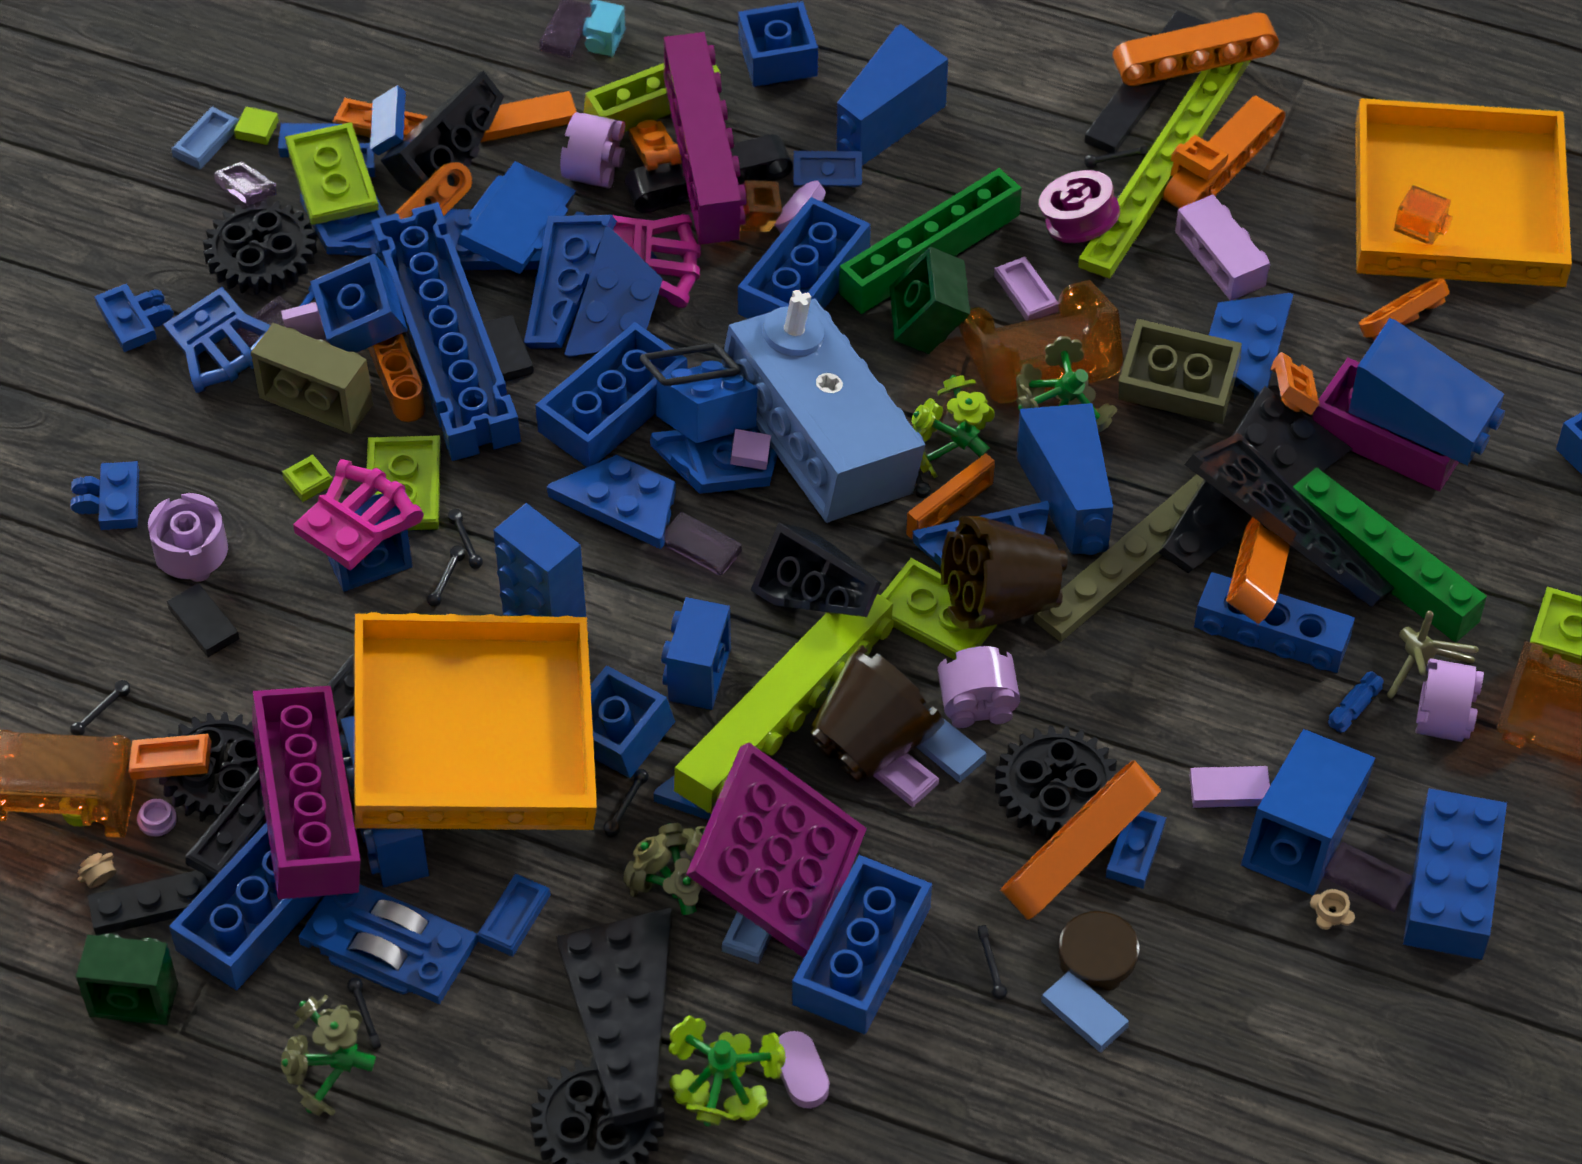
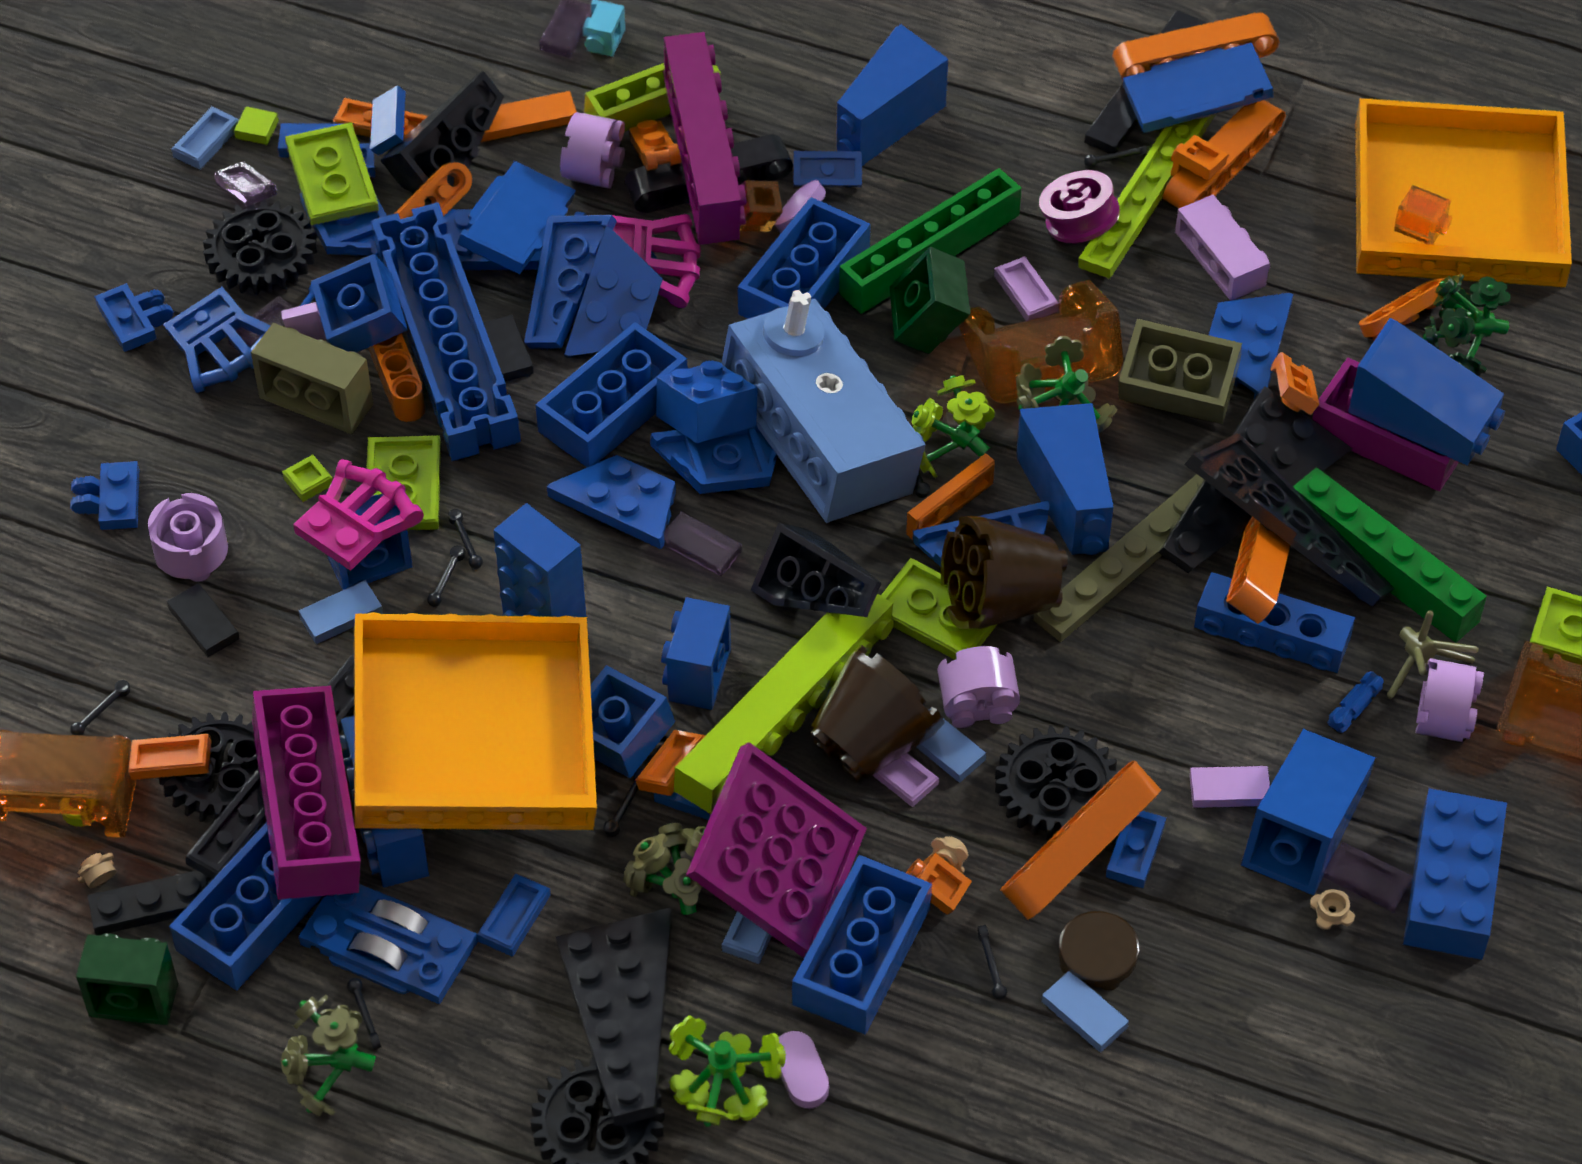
lavender plate [137,799,177,837] -> none
black piece [640,343,741,386] -> none
lavender tile [730,429,771,470] -> none
blue brick [738,1,818,87] -> none
none -> medium blue tile [298,580,383,644]
none -> orange tile [635,730,706,796]
none -> orange bracket [906,853,972,915]
none -> tan plate [929,837,968,874]
none -> blue piece [1123,43,1273,133]
none -> dark green plant [1423,273,1511,376]

